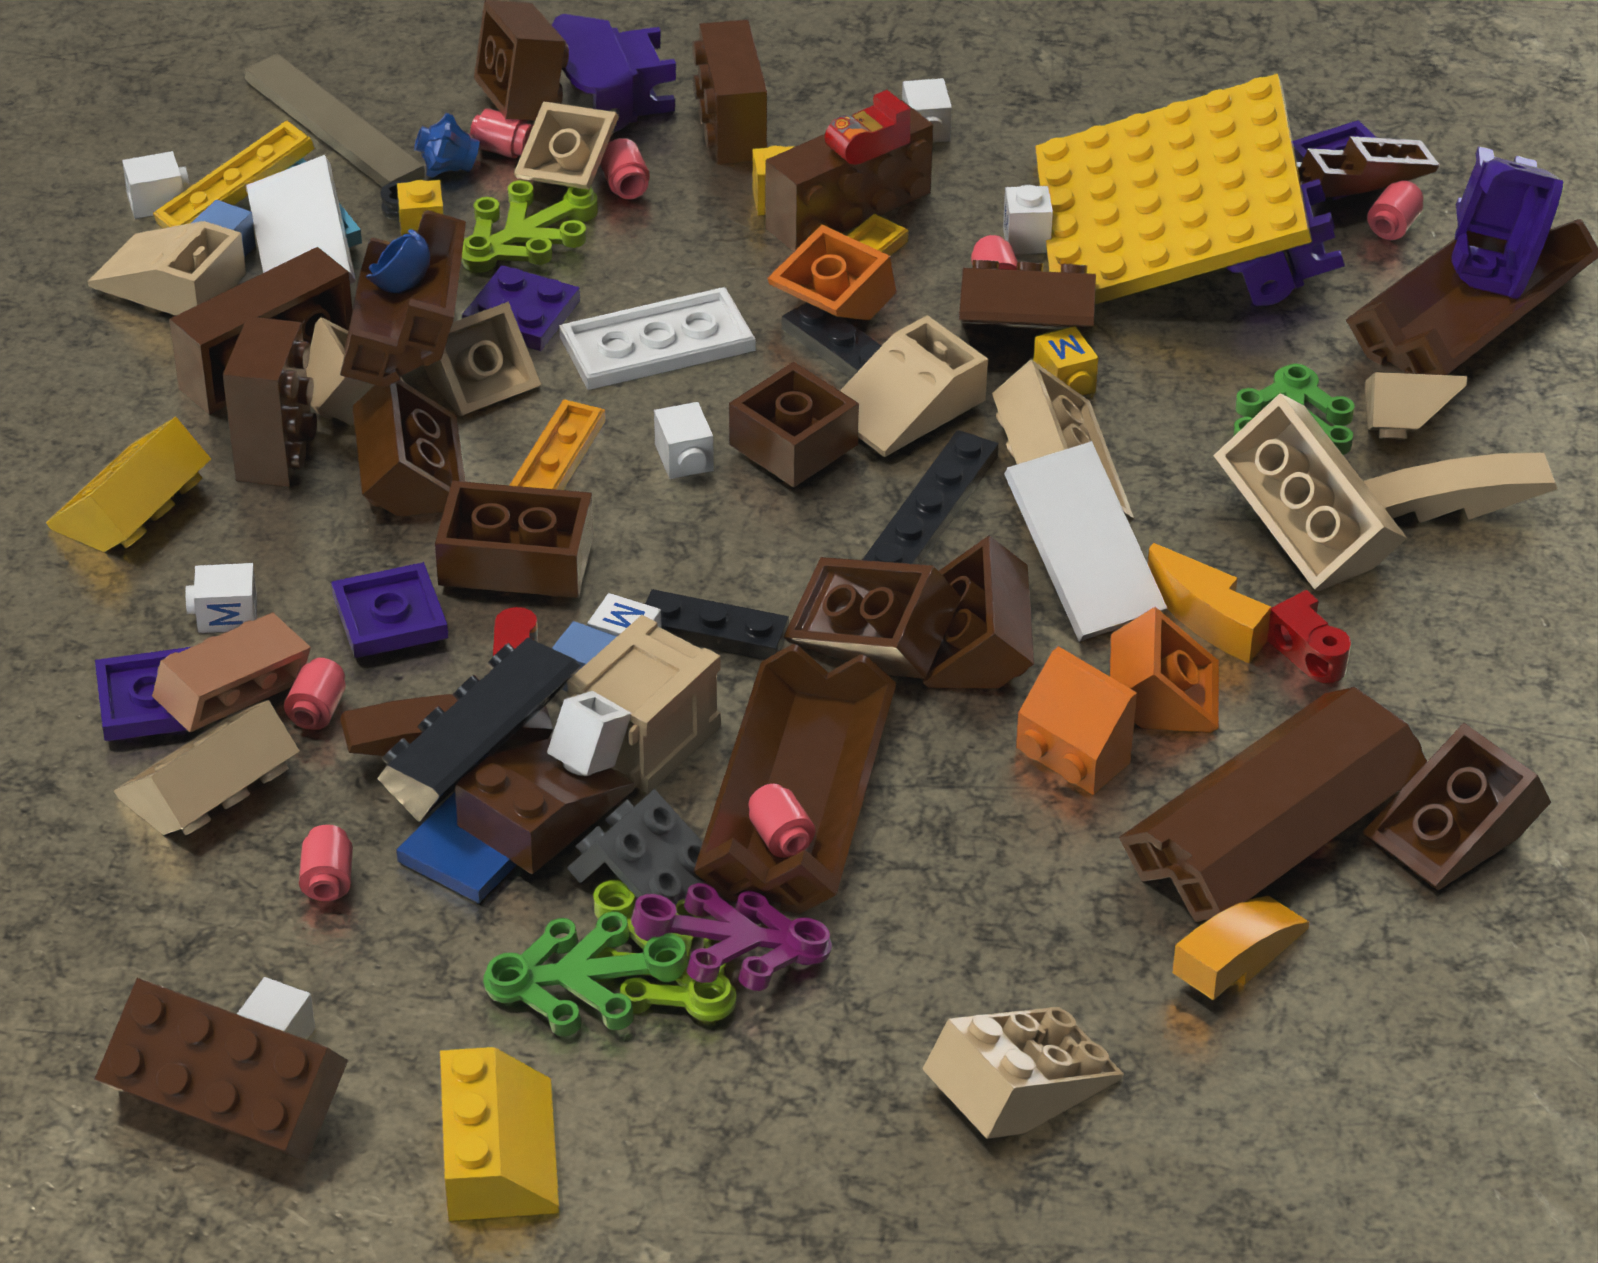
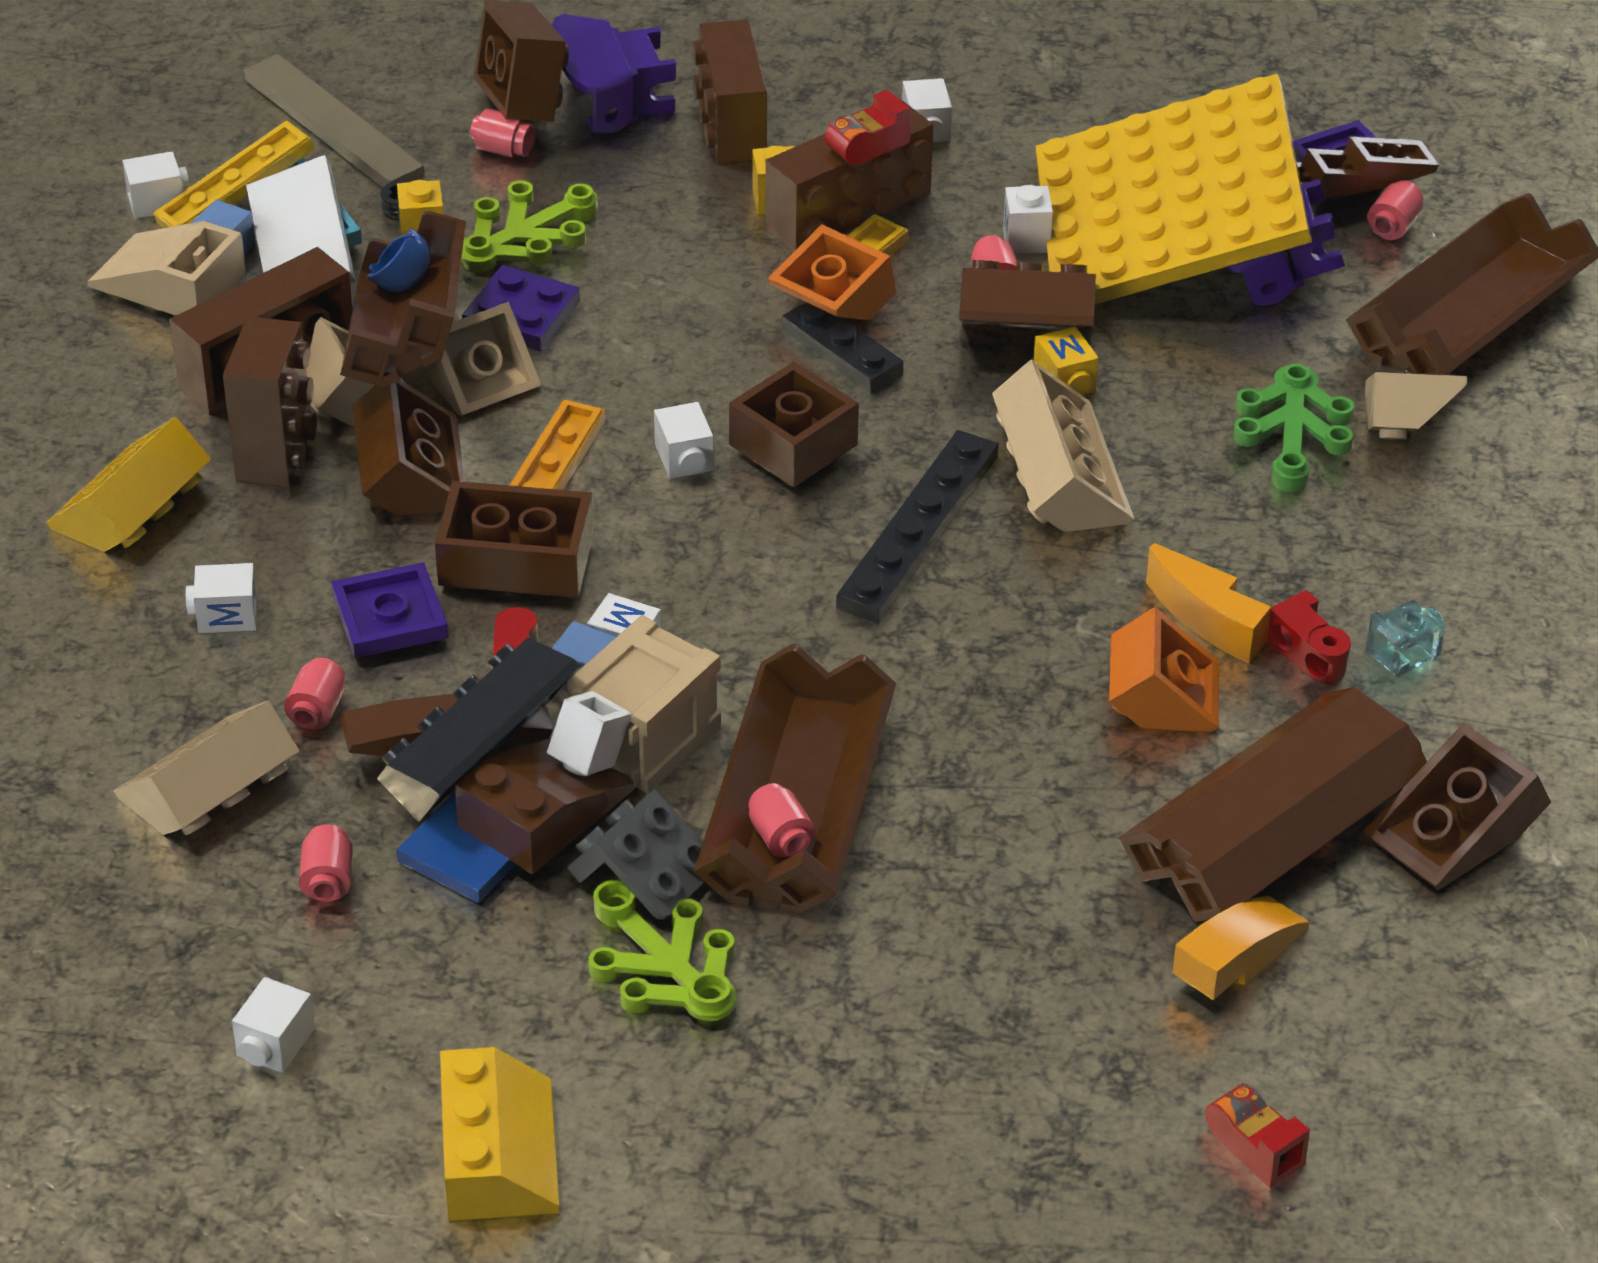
reddish brown brick [94,978,348,1162] -> none
dark purple plate [95,647,204,741] -> none
nougat brick [152,612,311,732] -> none
blue rock [414,112,480,178] -> none
bright green plant [483,912,688,1037] -> none
tan slope [514,101,619,190] -> none
white tile [559,287,756,390] -> none
coral brick [600,138,650,199] -> none
magenta plant [631,883,832,991] -> none
black plate [645,589,789,660] -> none
reddish brown slope [783,557,961,679] -> none
tan slope [840,315,988,457] -> none
reddish brown slope [923,535,1034,689] -> none
tan slope [923,1007,1124,1139] -> none
white tile [1004,441,1167,642] -> none
orange slope [1016,646,1137,795] -> none
tan slope [1213,393,1407,591] -> none
tan slope [1363,453,1557,523] -> none
dark purple piece [1451,146,1563,299] -> none
none -> red leg [1205,1083,1310,1188]
none -> clear light blue brick [1365,600,1445,677]

